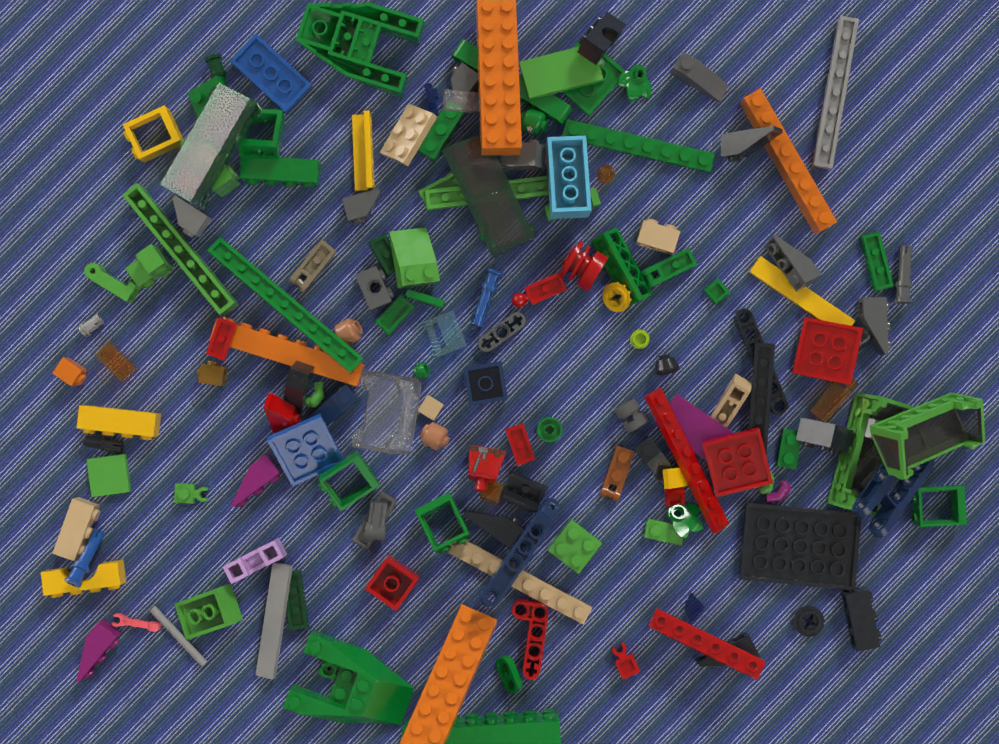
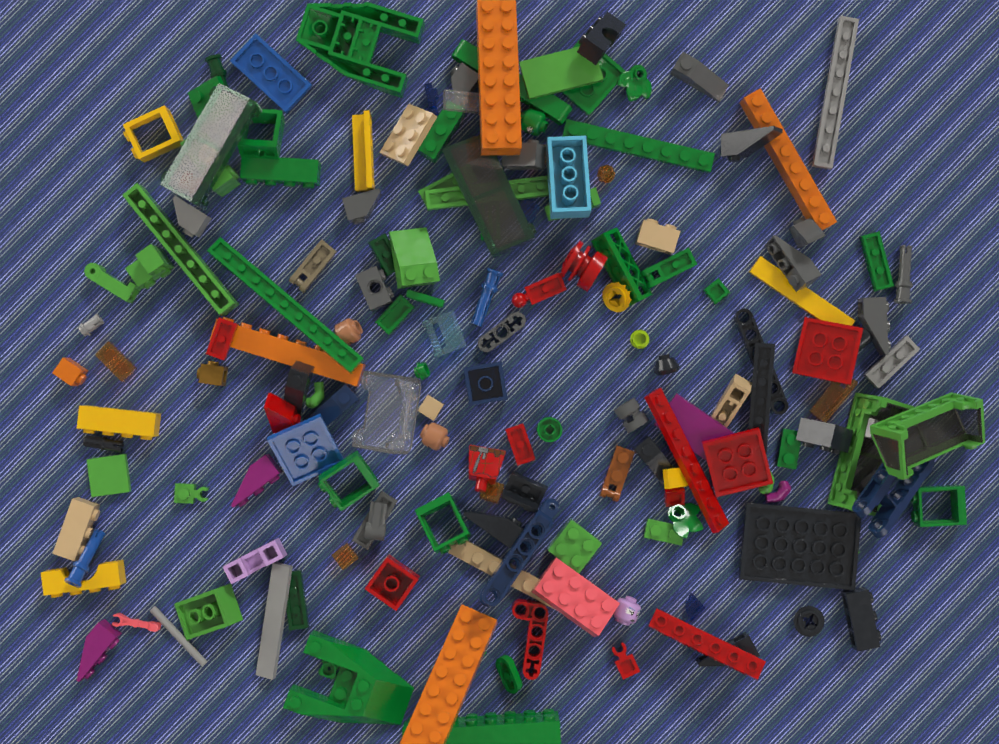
none -> clear orange plate [332,543,359,570]
none -> clear blue tile [515,199,540,224]
none -> coral brick [531,558,620,637]
none -> lavender head [613,595,641,626]
none -> dark grey slope [789,217,825,249]
none -> light grey plate [864,335,920,389]

